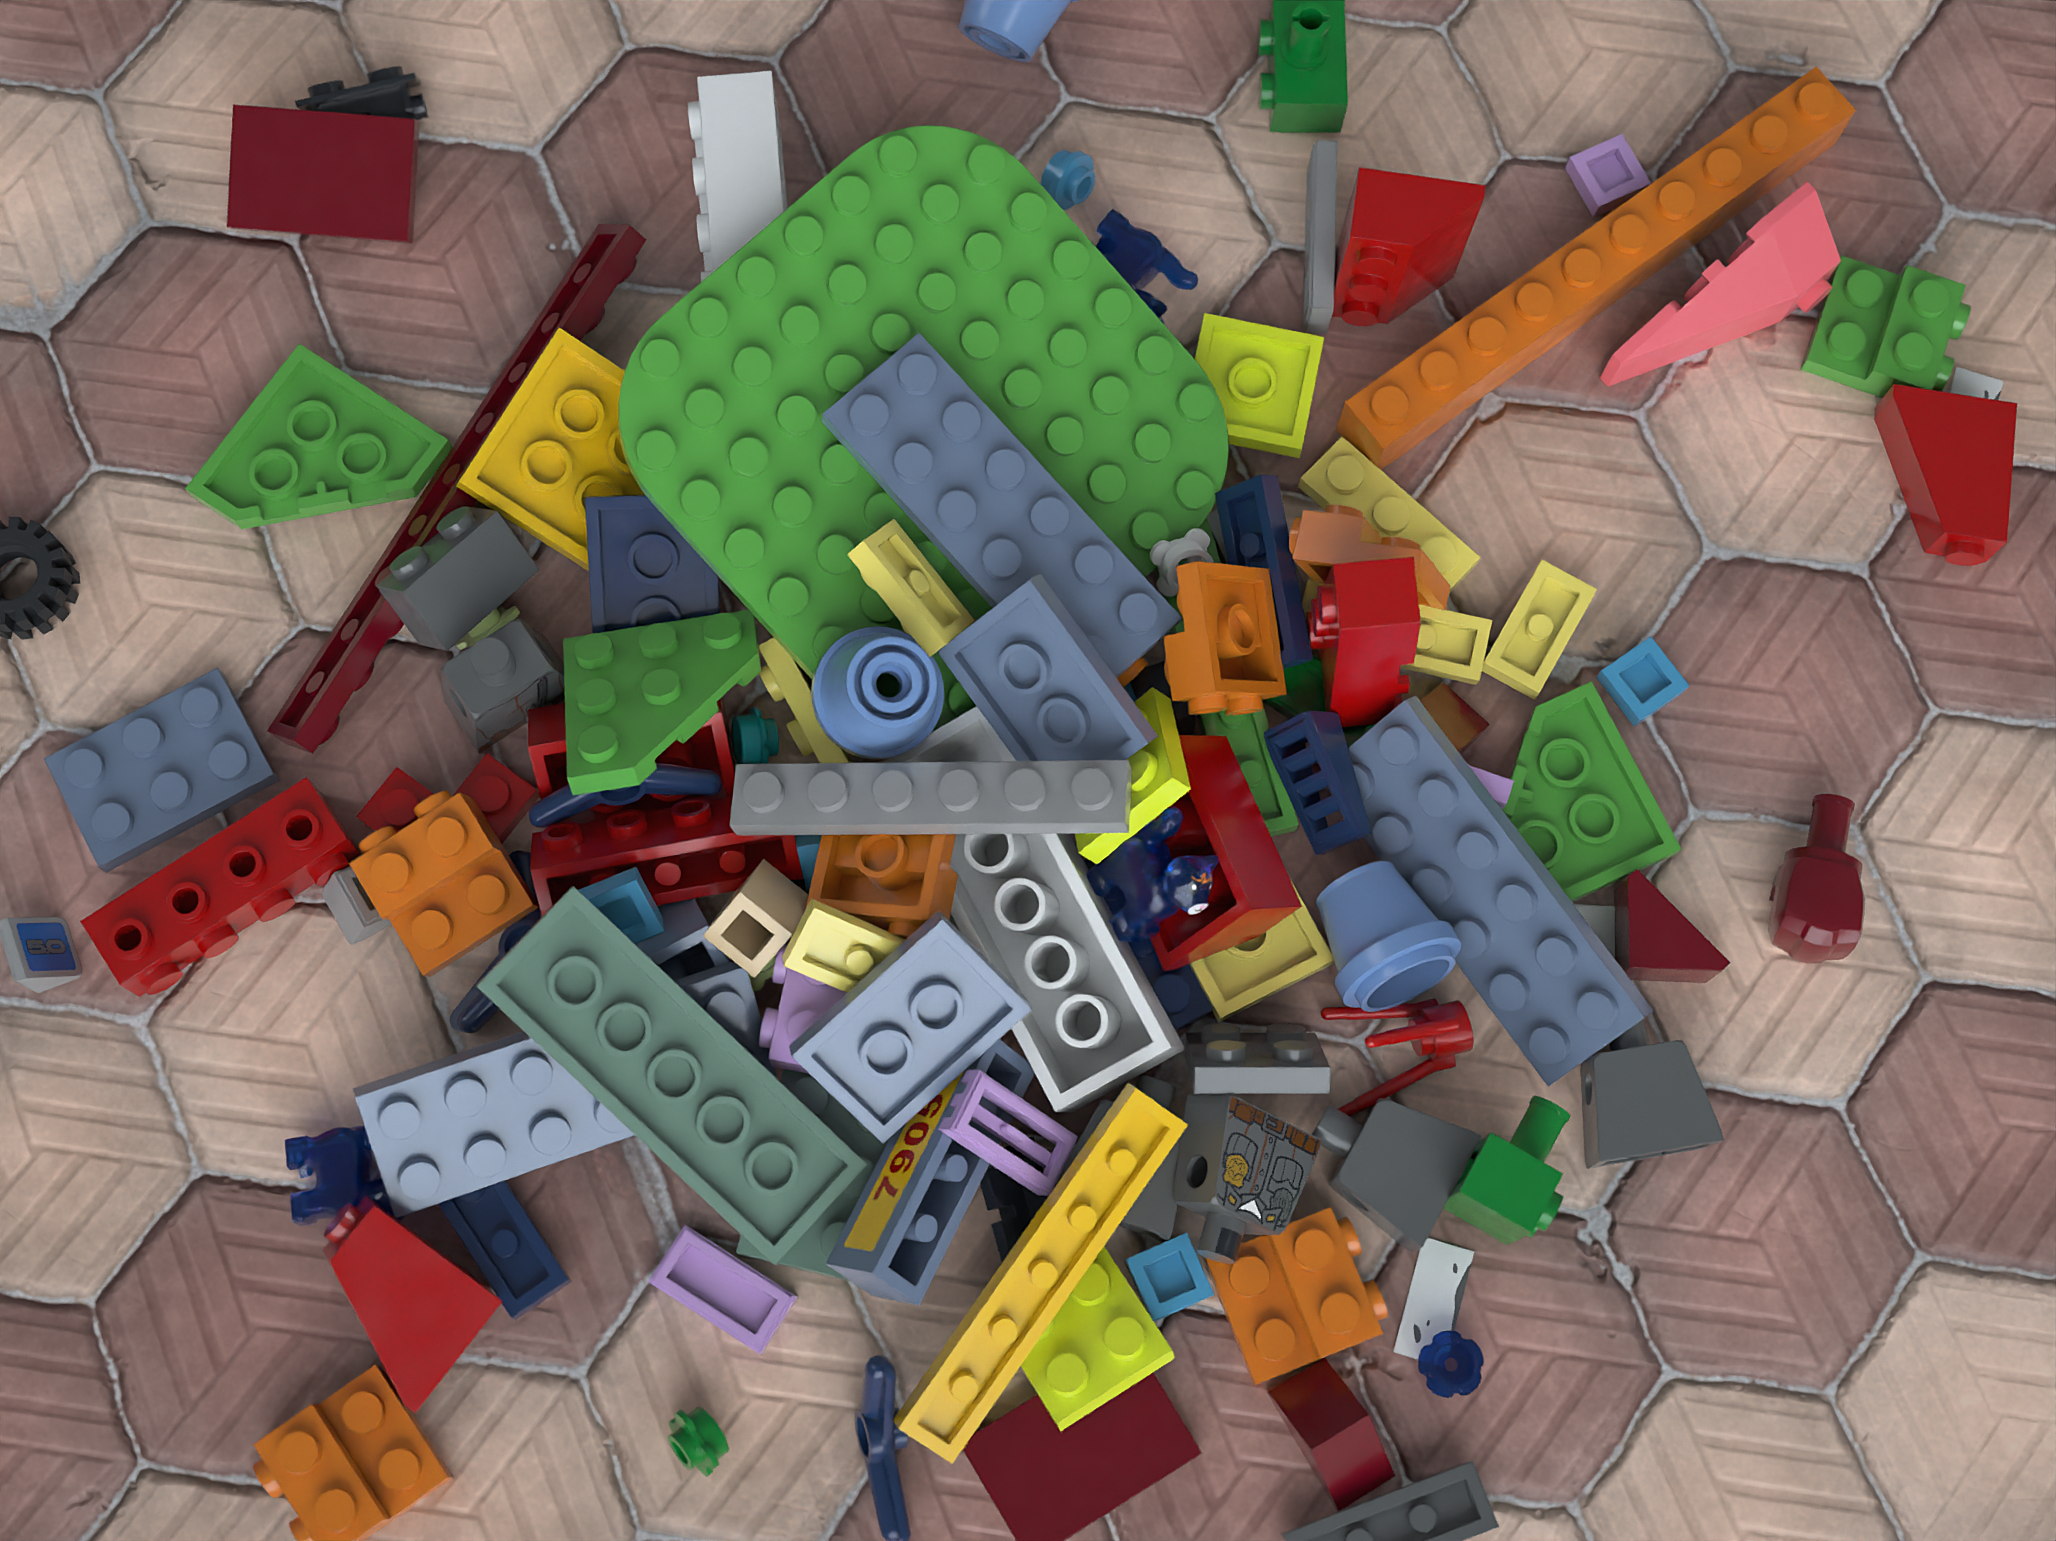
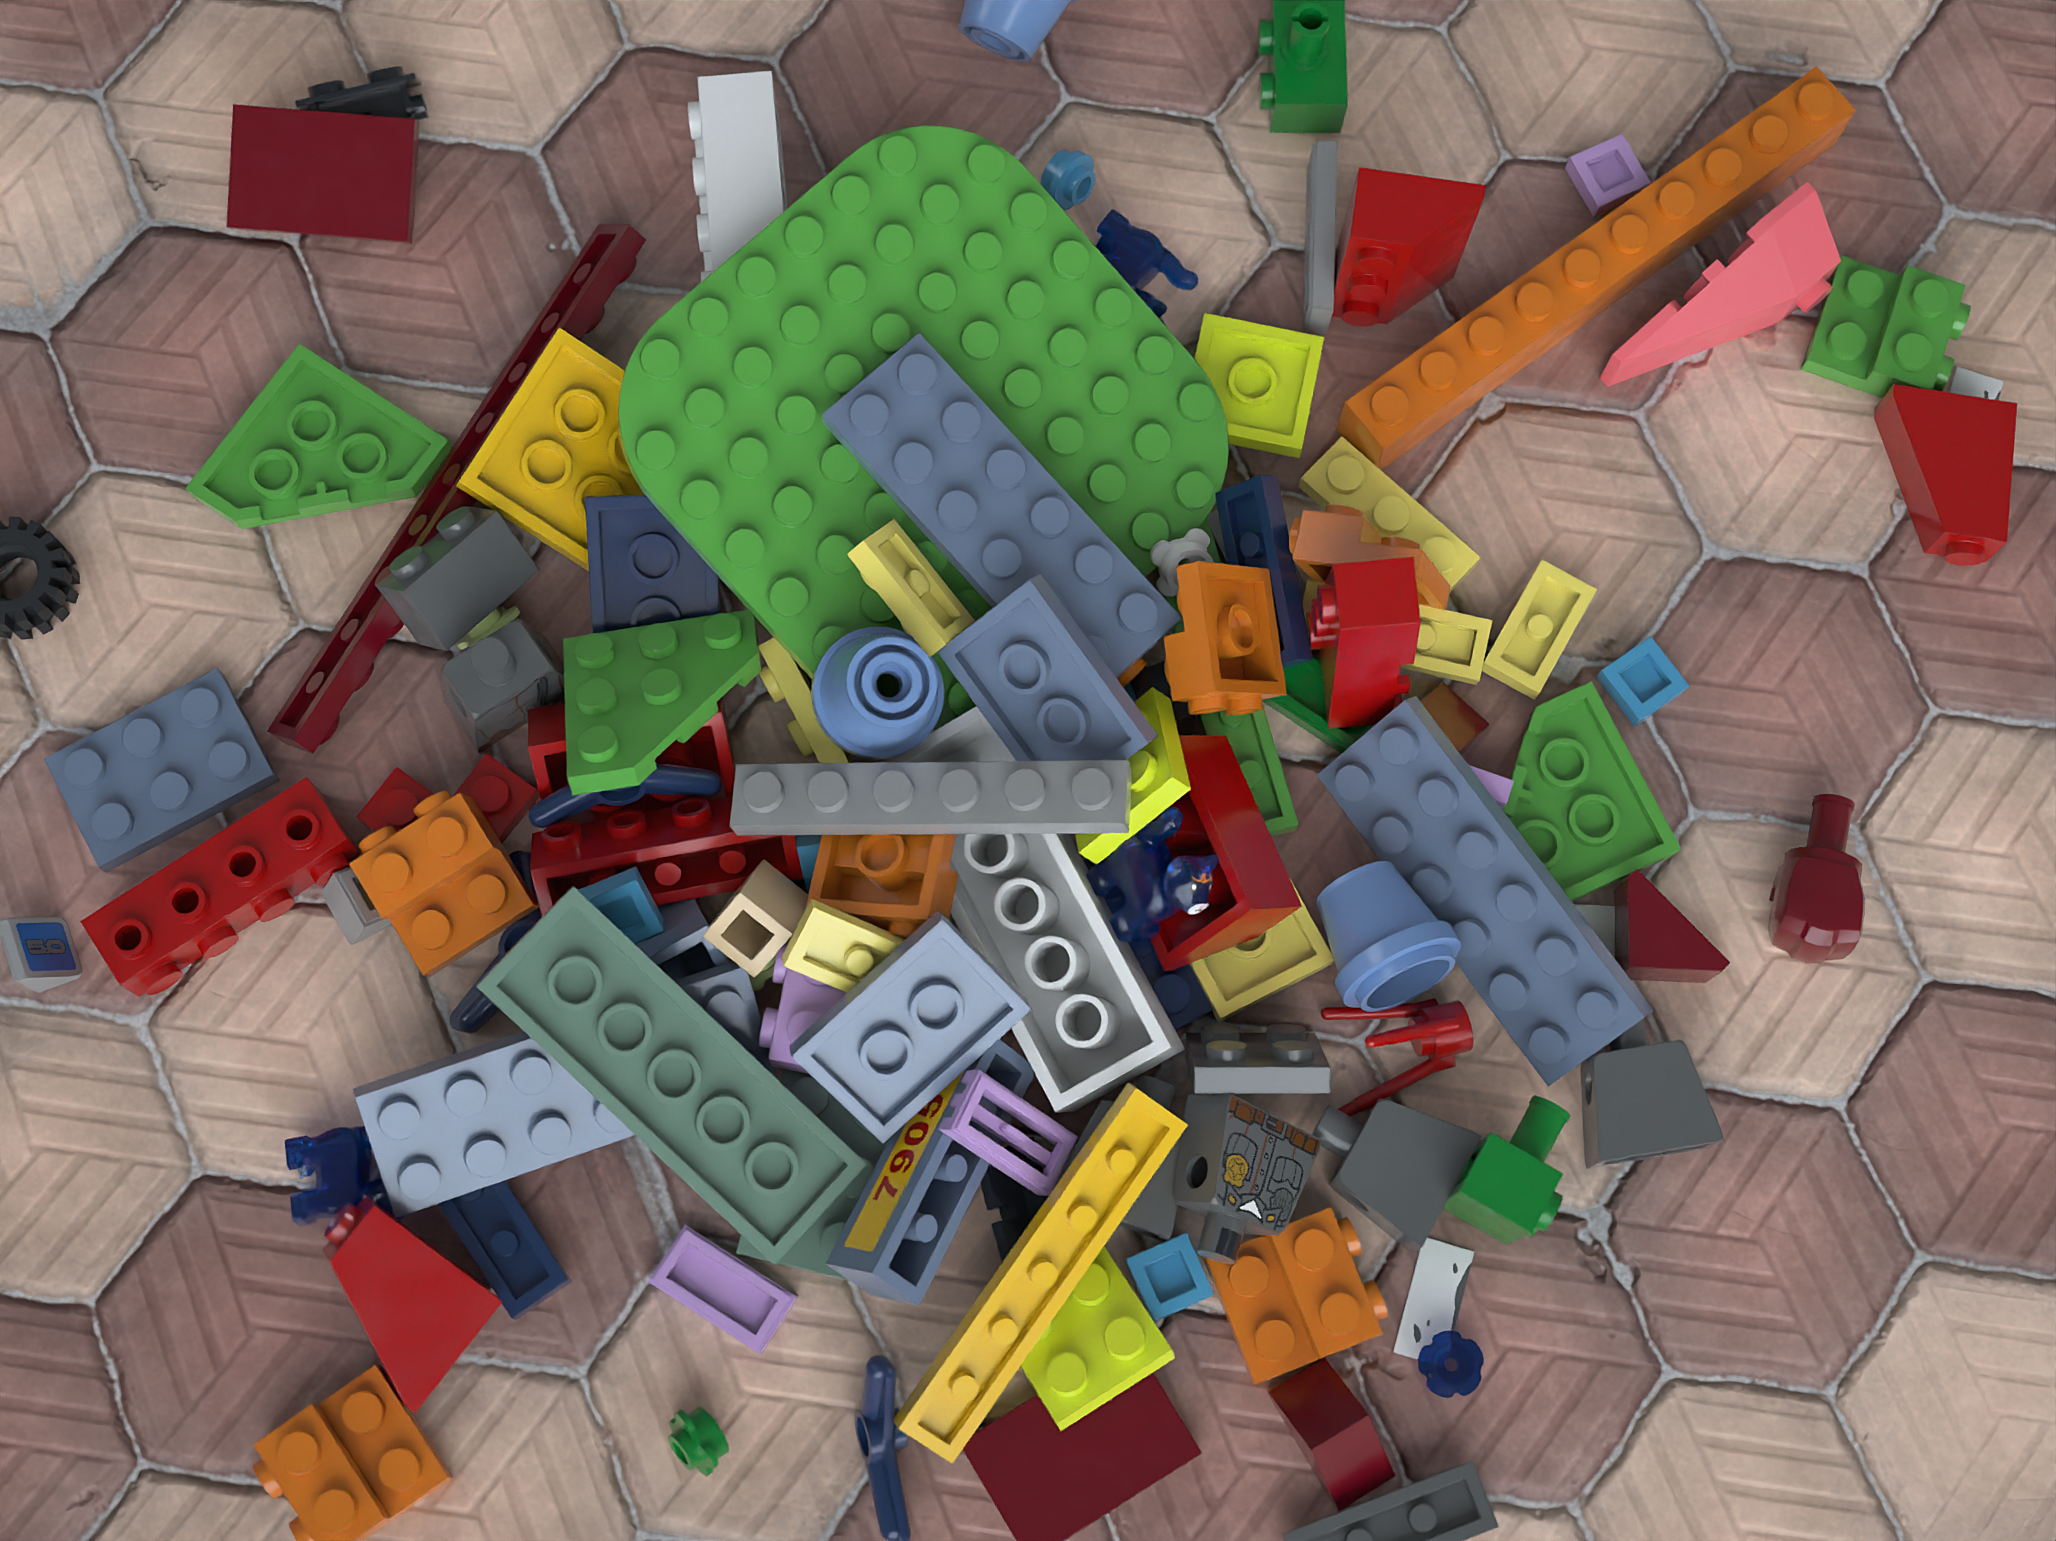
teal plate [731,707,779,764] -> none
dark blue slope [1263,711,1372,855] -> none

